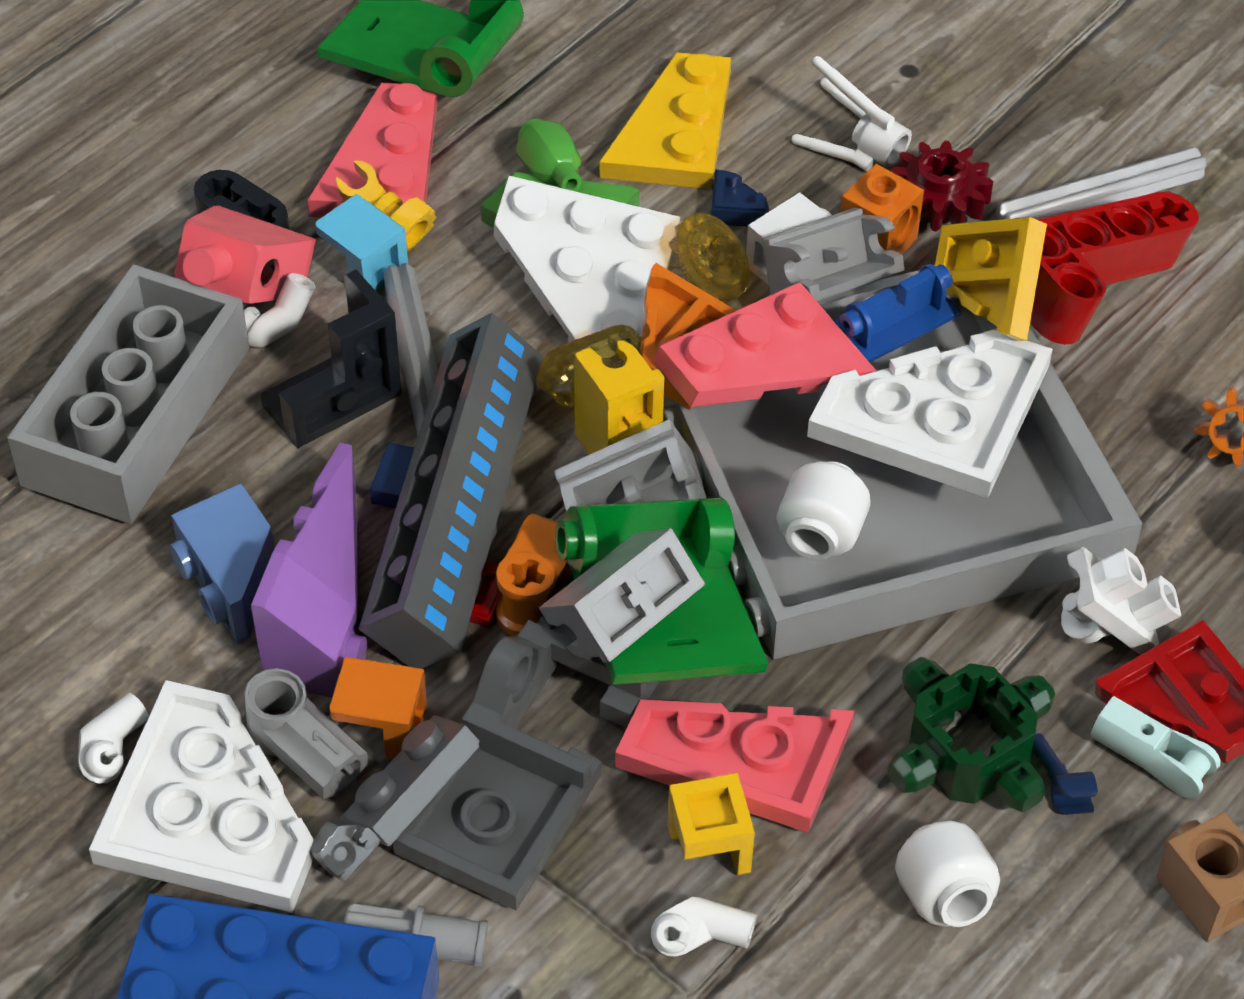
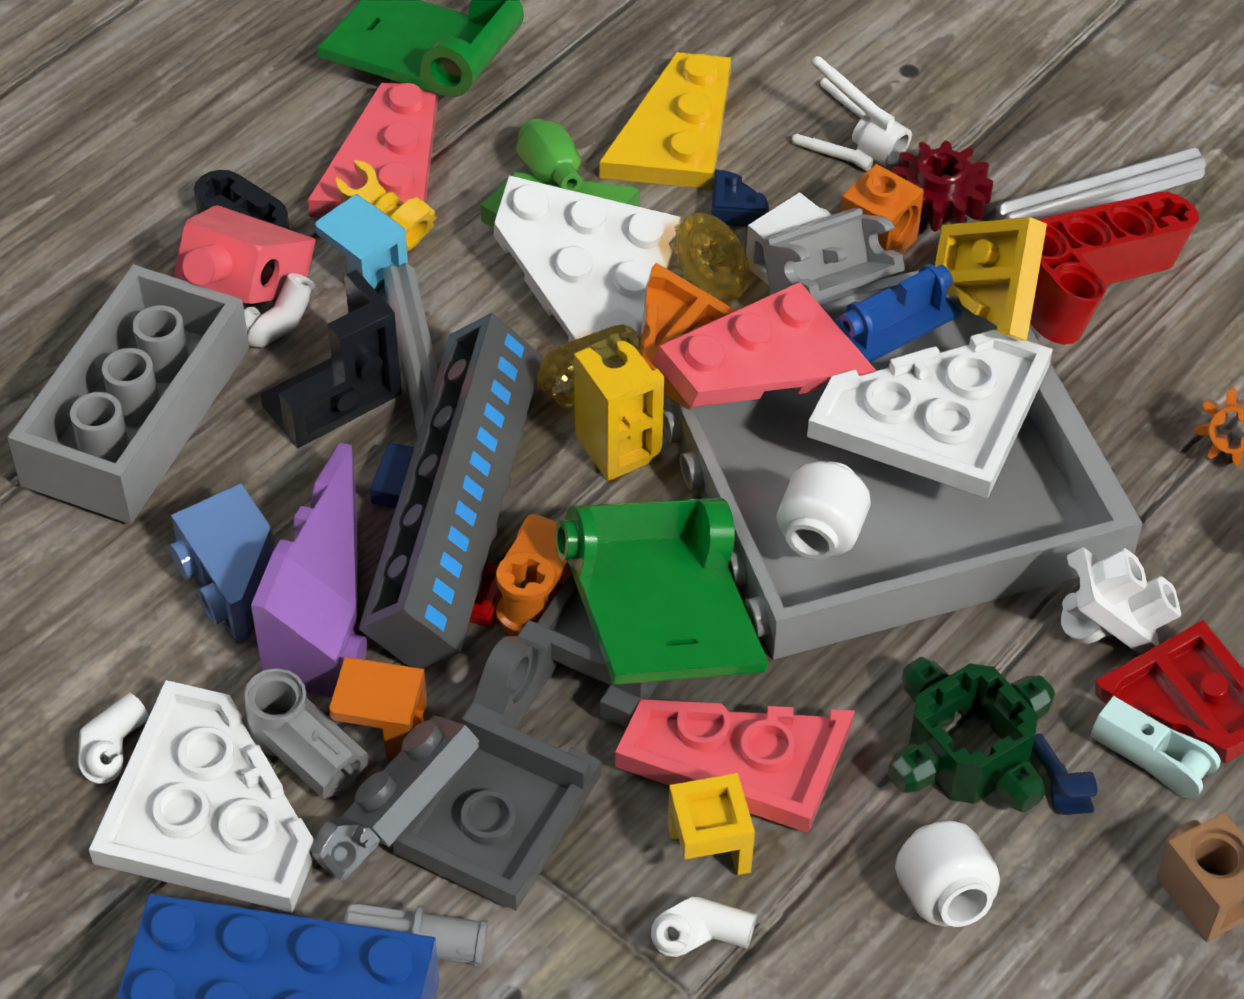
light grey hinge [539,528,705,662] -> none
light grey hinge [554,419,706,513] -> none

